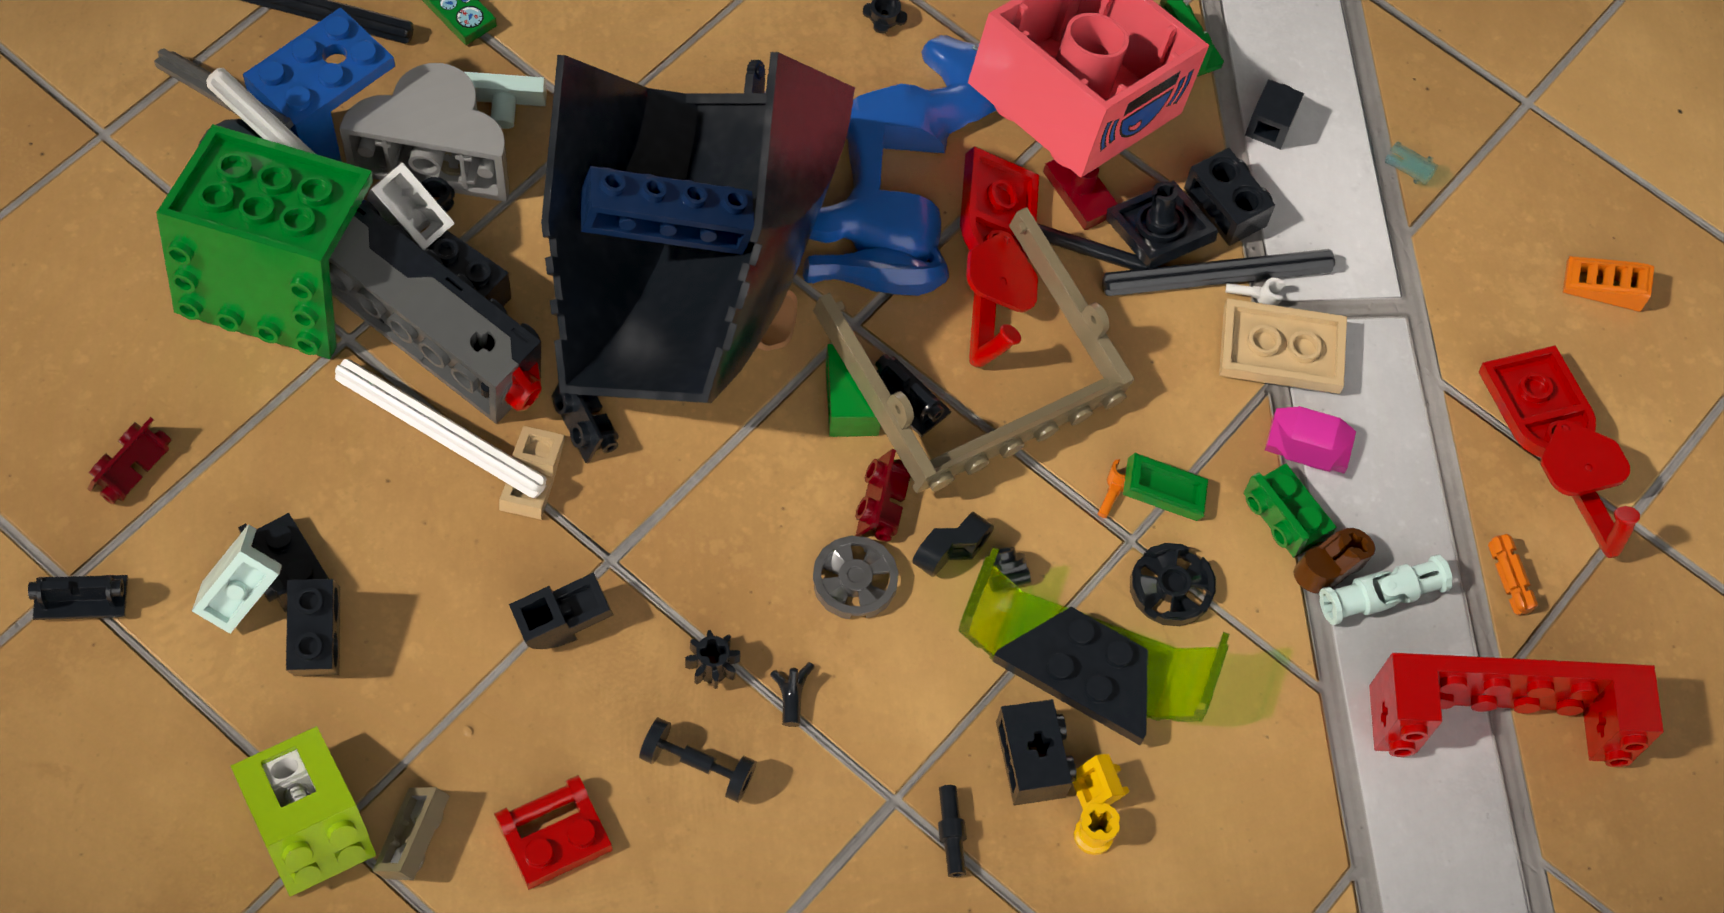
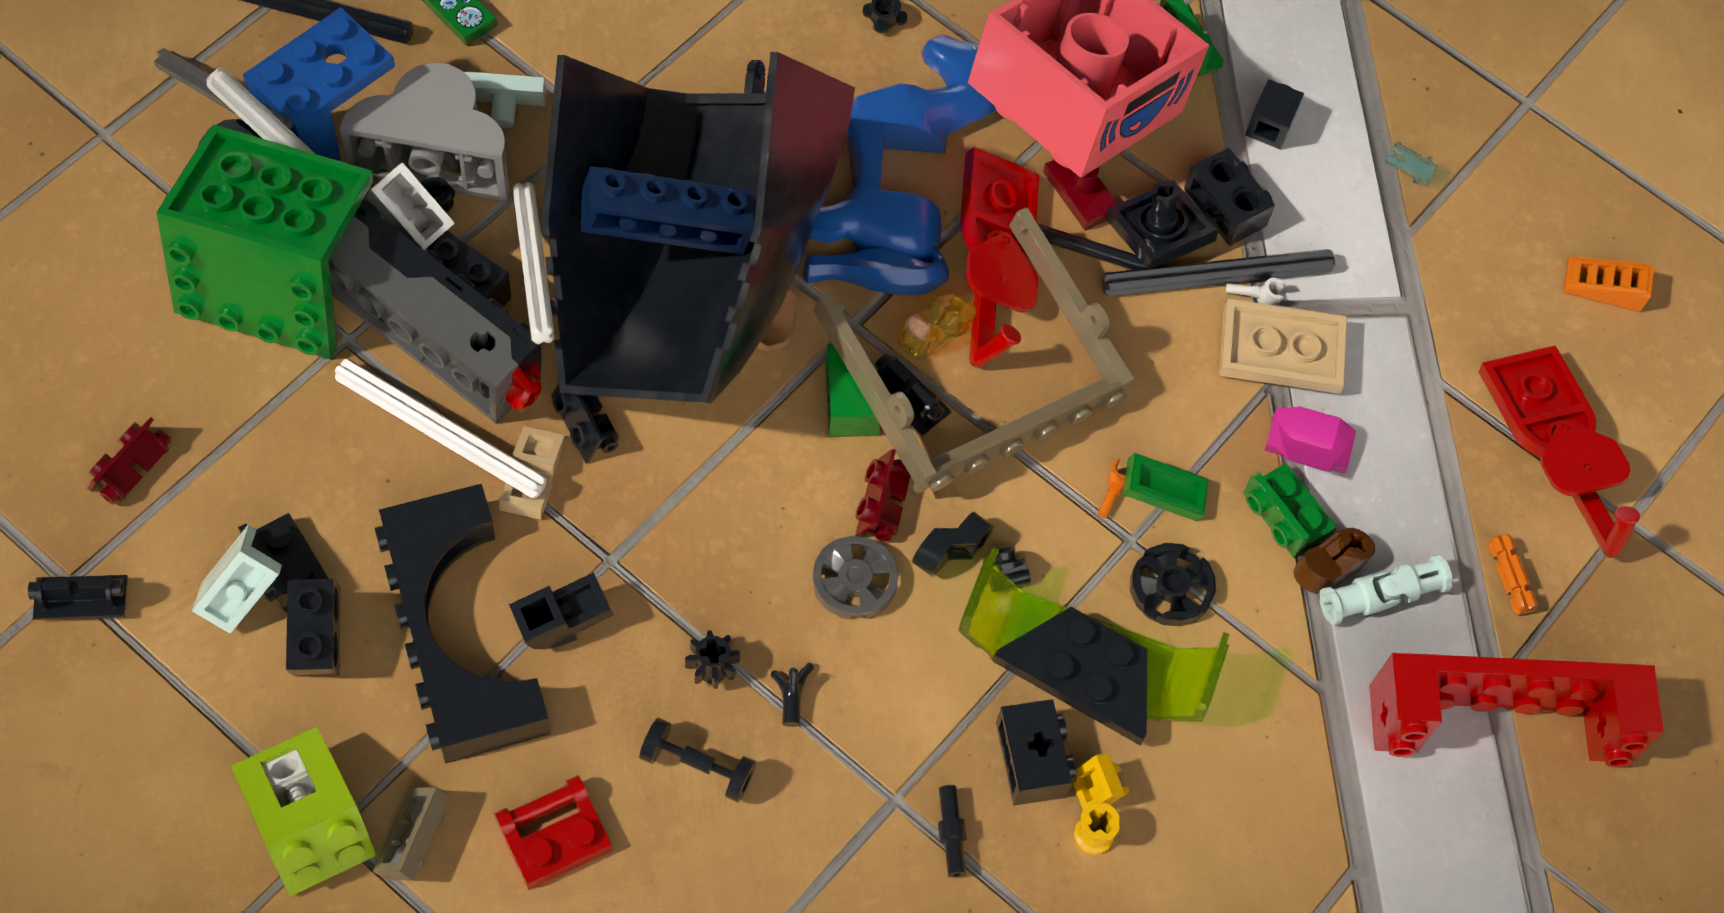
none -> black arch [374,483,551,763]
none -> white axle [513,181,555,345]
none -> clear yellow piece [898,294,976,357]

